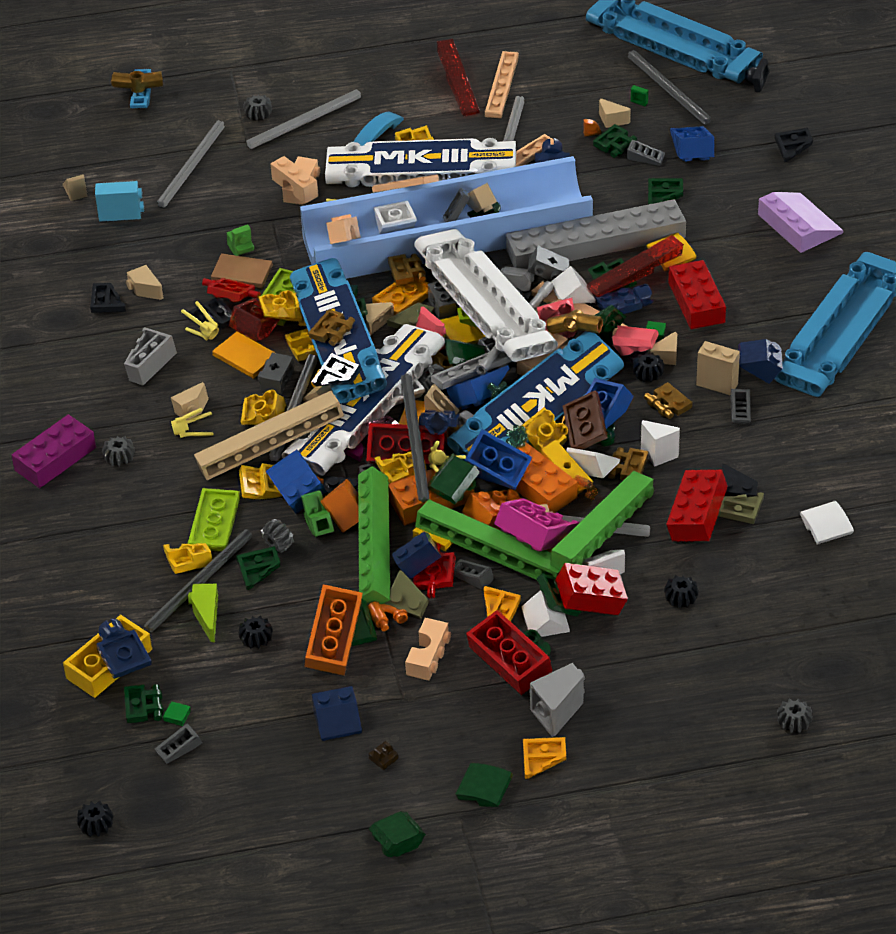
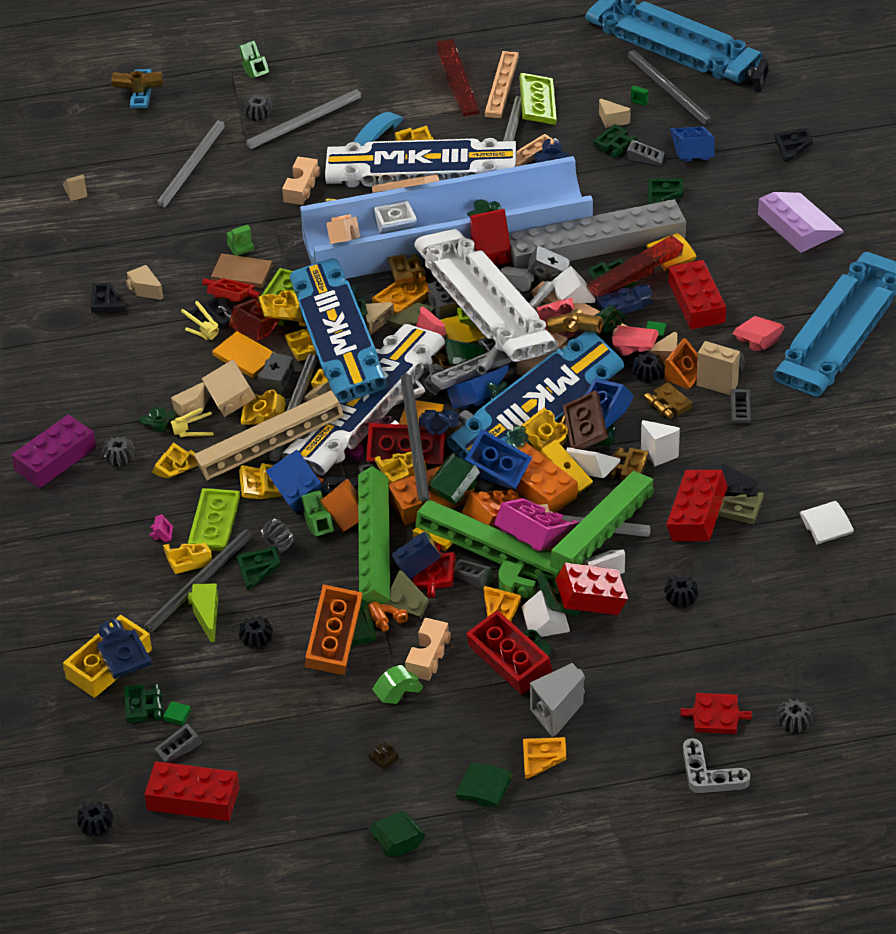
medium azure brick [95,181,144,222] -> none
light grey wedge [124,327,177,385] -> none
light nougat arch [271,156,318,204] -> none
pearl gold plate [308,309,355,346] -> none
wing [312,353,362,386] -> none
dark blue slope [312,686,362,741] -> none
tan slope [424,384,459,414] -> none
light yellow plant [428,441,466,472] -> none
dark grey tile [443,188,470,222] -> none
tan slope [467,183,497,213] -> none
clear orange arm [575,475,598,500] -> none
orange tile [583,119,601,136] -> none
dark blue slope [738,339,783,384] -> none
none -> dark green plate [139,407,177,431]
none -> red brick [144,761,240,821]
none -> dark pink tile [149,514,173,542]
none -> yellow slope [152,442,198,478]
none -> tan brick [202,359,256,417]
none -> bright green brick [238,41,269,77]
none -> bright green brick [372,665,424,704]
none -> red slope [470,209,511,266]
none -> bright green brick [499,560,536,599]
none -> lime tile [519,73,557,125]
none -> orange slope [665,338,698,389]
none -> red plate [680,693,752,734]
none -> light grey beam [683,738,750,793]
none -> coral slope [733,316,785,351]

